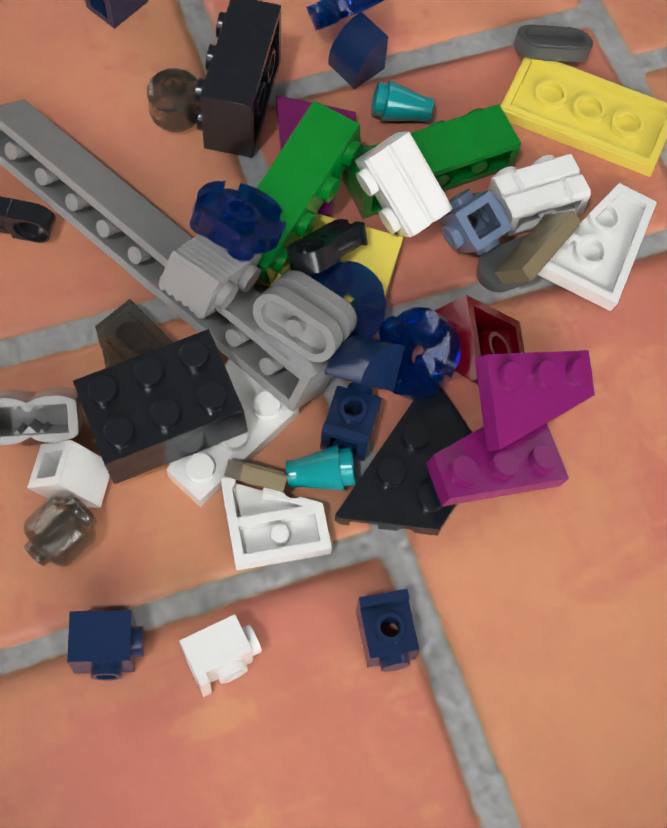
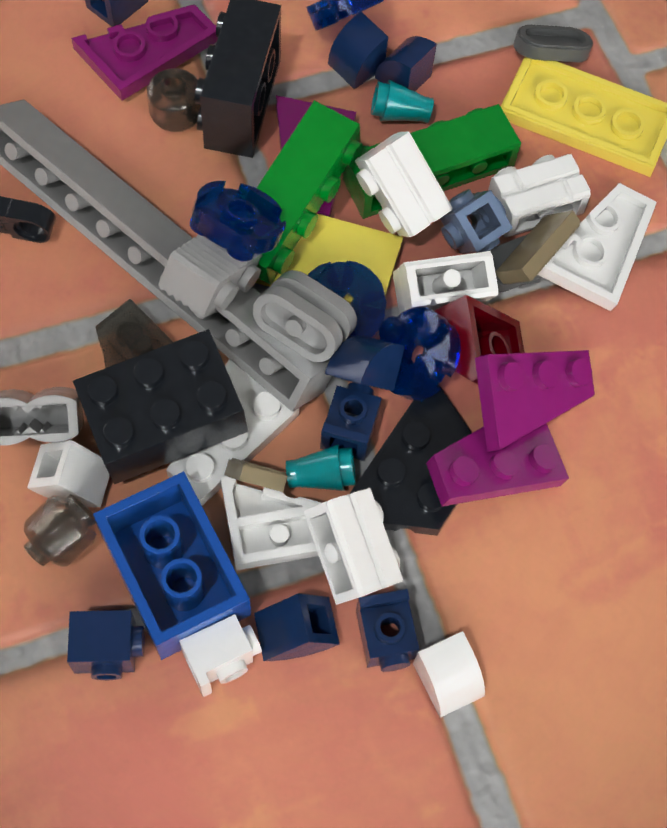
black piece [287,219,368,275] -> none
none -> magenta wing [71,4,218,101]
none -> blue brick [93,471,251,660]
none -> dark blue brick [254,593,340,661]
none -> white brick [303,488,403,605]
none -> dark blue brick [375,36,437,91]
none -> white brick [393,251,498,315]
none -> white brick [413,631,485,718]

